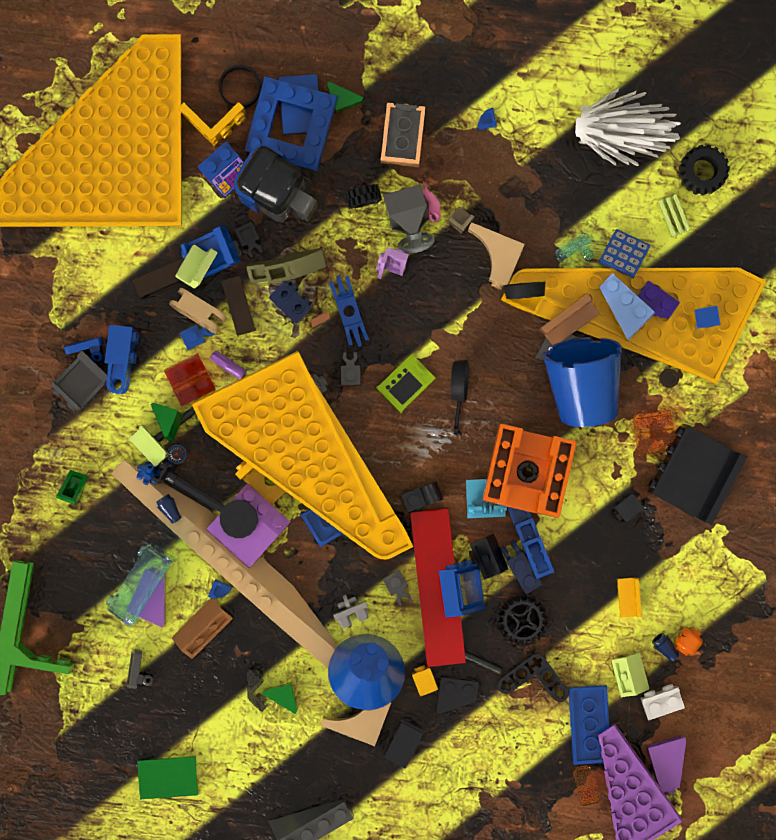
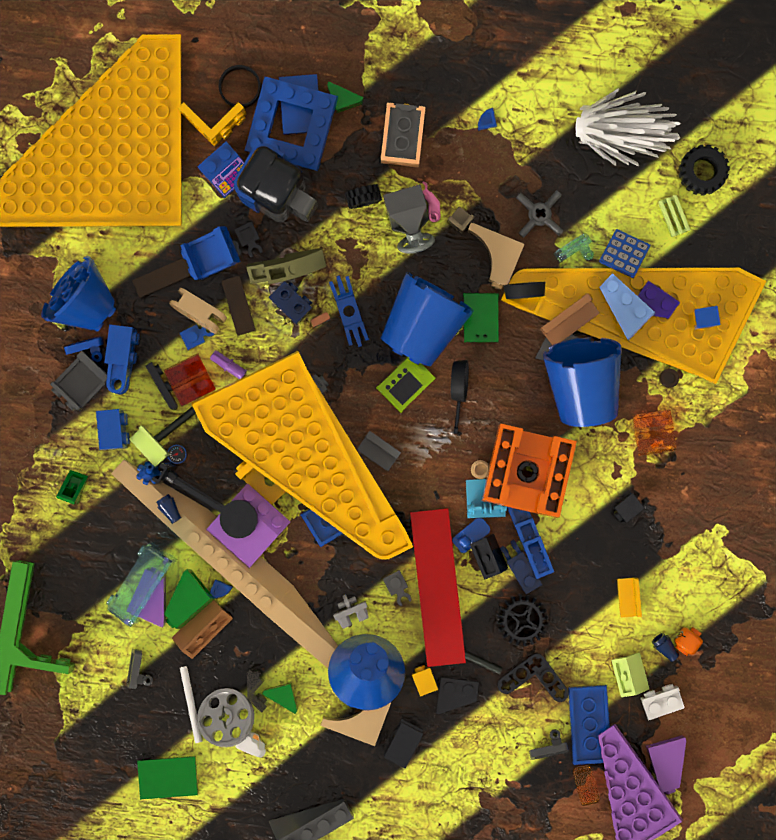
green slope [150,403,183,442] -> none
yellowish green panel [175,245,218,289] -> none
dark grey plate [341,352,361,385] -> none
lavender bracket [376,247,409,279] -> none
black plate [401,481,443,512] -> none
blue window [439,560,486,618] -> none
black panel [647,424,747,525] -> none
none -> blue cone [41,256,116,332]
none -> blue brick [96,409,130,451]
none -> black hinge [145,362,178,410]
none -> green slope [164,569,215,629]
none -> white bar [180,666,203,743]
none -> light grey wedge [197,688,254,747]
none -> white rock [235,731,266,758]
none -> dark grey panel [357,431,401,471]
none -> blue cone [381,272,474,367]
none -> blue piece [452,518,490,553]
none -> green container [463,293,499,343]
none -> tan plate [471,460,489,479]
none -> dark grey bar [516,190,564,238]
none -> dark grey piece [529,729,569,760]

